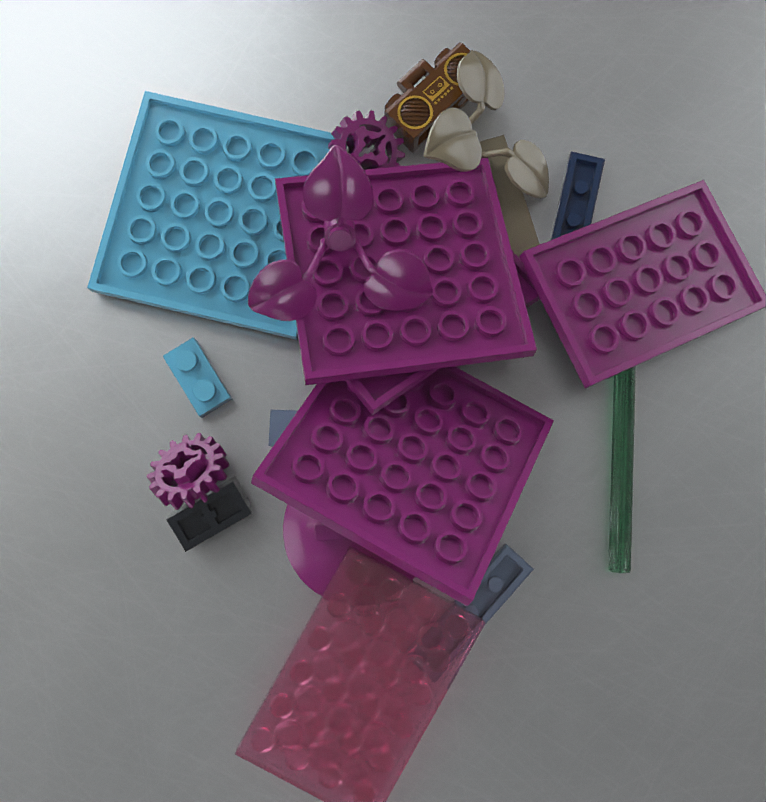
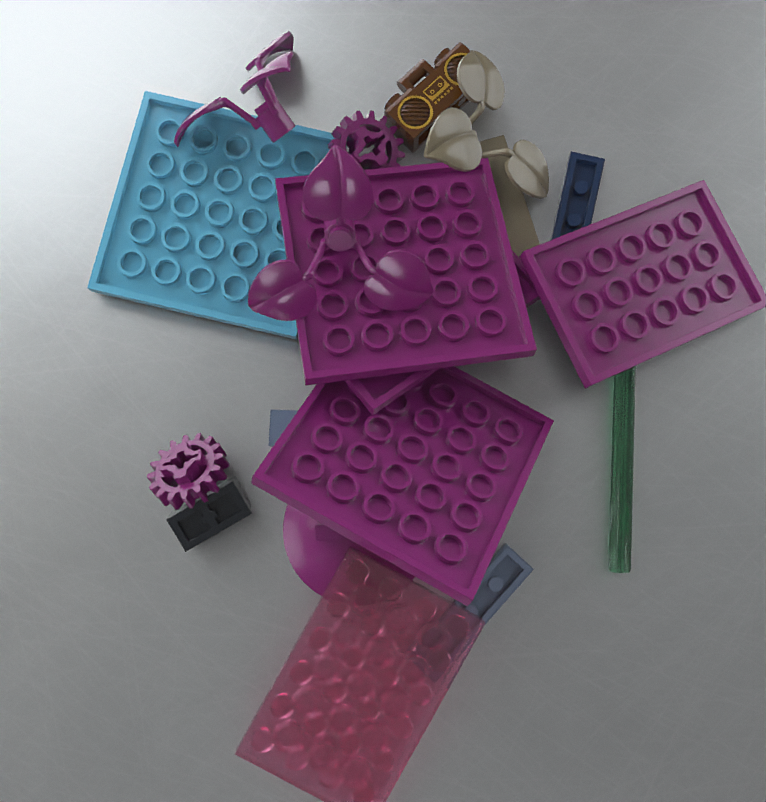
medium azure plate [163,337,232,418] -> none
none -> magenta plant [174,31,296,147]

